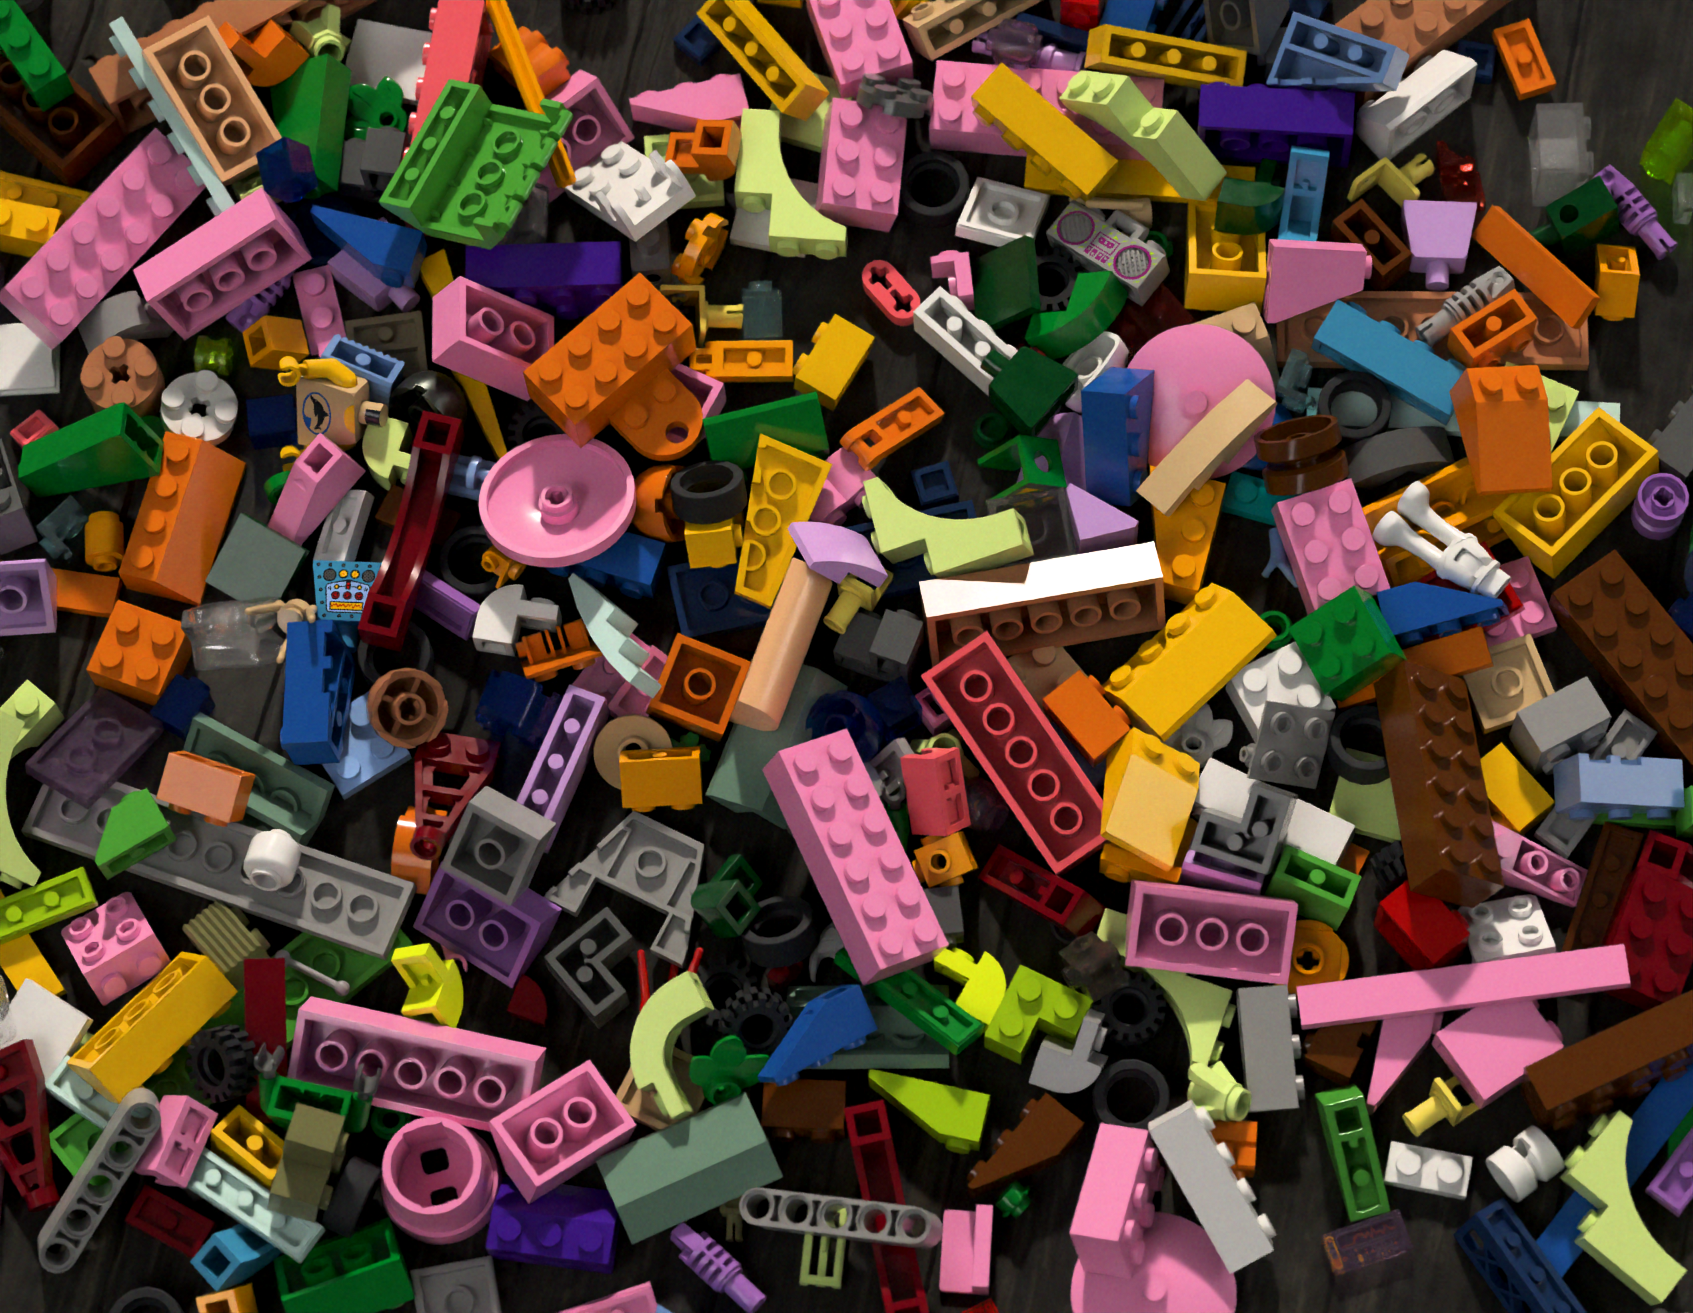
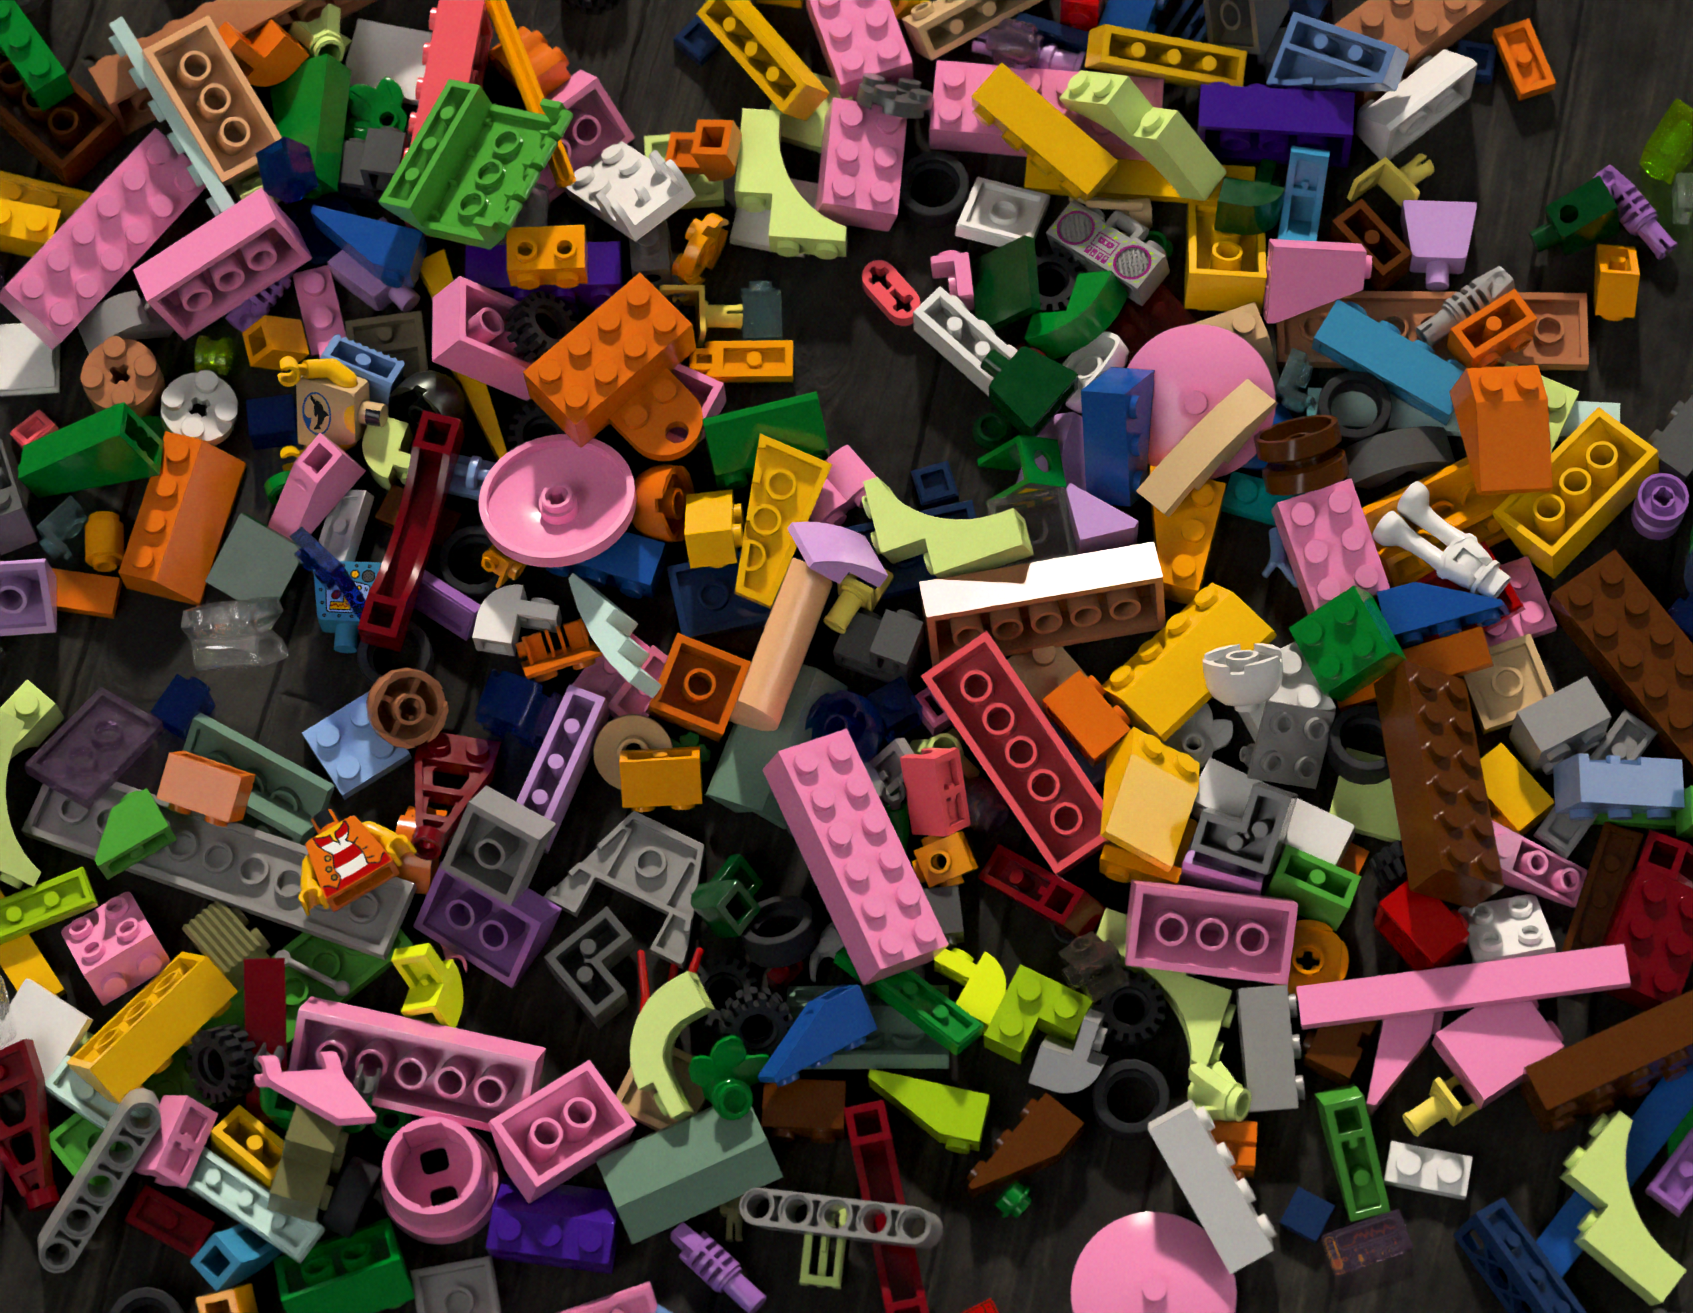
orange brick [86,600,197,710] -> none
white head [243,829,301,891] -> none
tan plant [245,599,317,664] -> none
blue wedge [280,620,357,765] -> none
dark red tile [507,974,548,1027] -> none
bright pink slope [629,73,749,133] -> none
black tyre [670,460,747,525] -> none
yellow brick [792,314,875,411] -> none
orange plate [839,387,945,471] -> none
bright pink panel [939,1204,993,1295] -> none
bright pink brick [1069,1123,1165,1279] -> none
green plate [1259,611,1293,650] -> none
clear red slope [1436,141,1486,212] -> none
orange tile [1471,205,1601,329] -> none
white wheel [1486,1125,1565,1203] -> none
clear brick [1528,103,1594,207] -> none
none -> bright pink flag [254,1051,376,1126]
none -> clear blue wing [290,527,366,620]
none -> torso [299,809,417,916]
none -> black tyre [504,291,578,363]
none -> light orange brick [506,225,588,290]
none -> green plate [712,1078,753,1120]
none -> white cylinder [1202,643,1283,712]
none -> dark blue tile [1279,1187,1335,1244]

